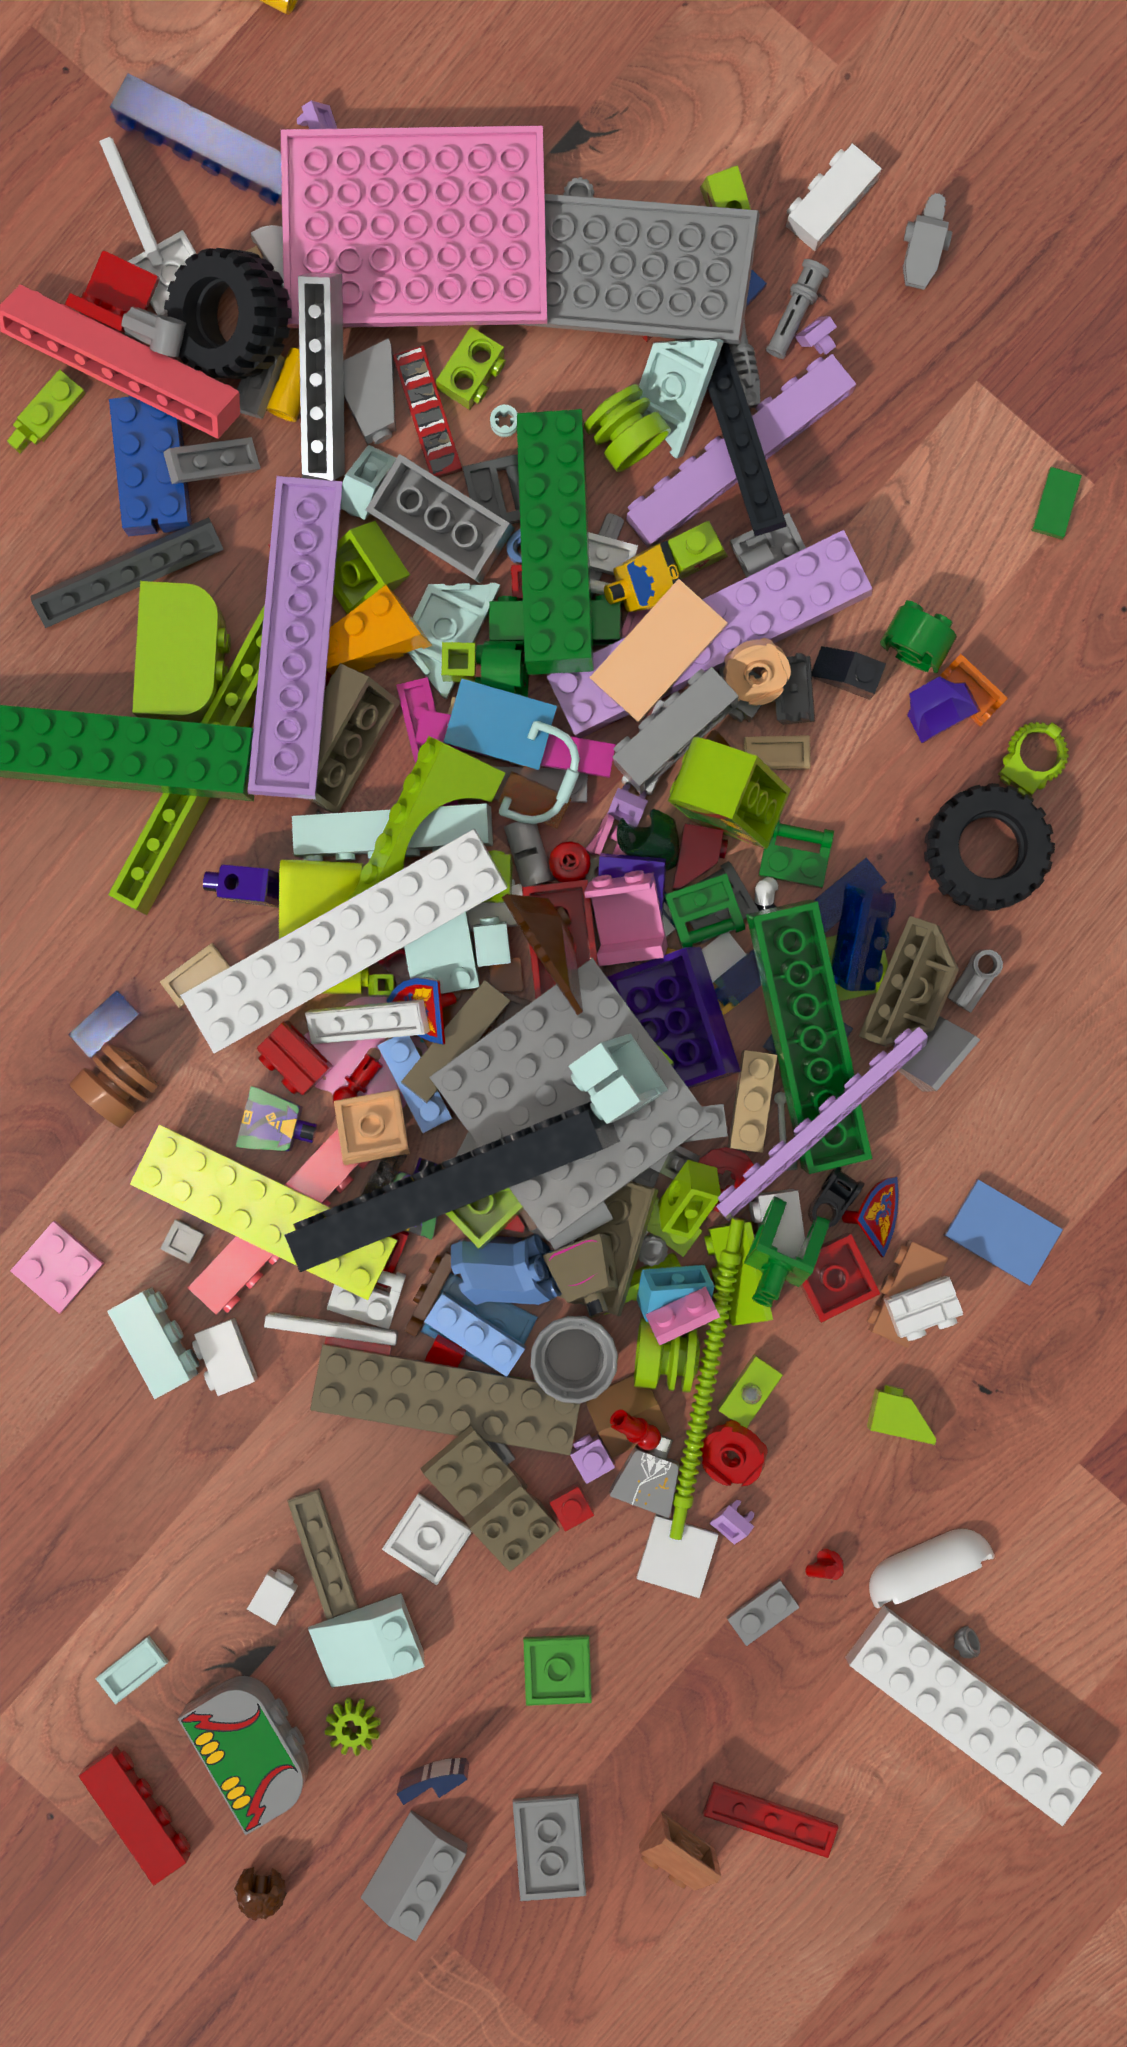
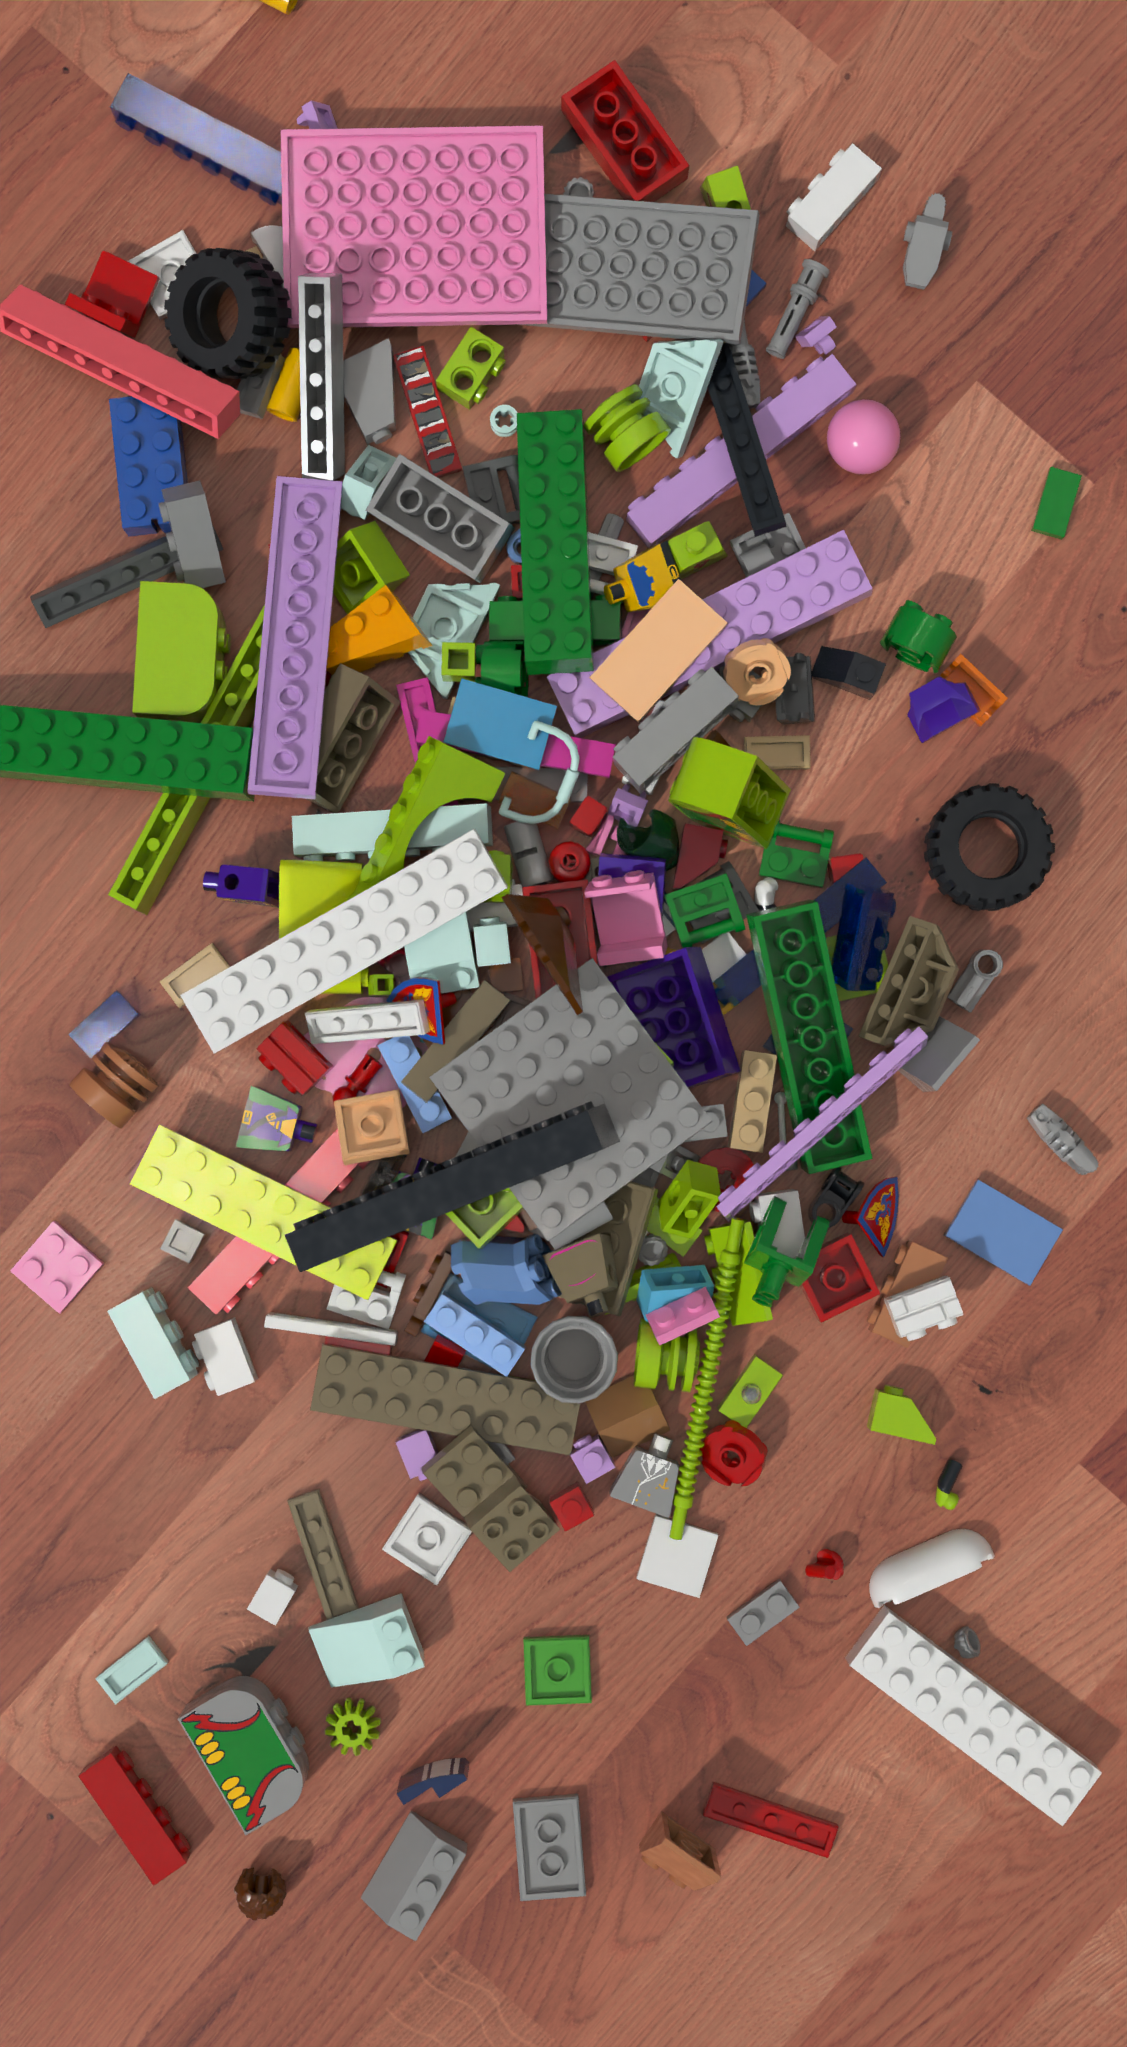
lime hinge [7,369,85,454] -> none
white tile [100,137,164,268] -> none
light grey piece [121,307,186,357] -> none
light grey plate [163,437,261,484] -> none
light aqua piece [568,1033,668,1124] -> none
red pin [610,1409,661,1450] -> none
lavender tile [710,1500,754,1545] -> none
lime piece [998,722,1069,796] -> none
none -> light grey brick [158,480,226,588]
none -> lavender brick [395,1429,438,1481]
none -> red brick [561,60,690,202]
none -> red slope [569,796,607,838]
none -> bright pink piece [827,399,901,474]
none -> red slope [827,853,863,885]
none -> black arm [935,1459,963,1510]
none -> light grey hinge [1027,1104,1099,1175]

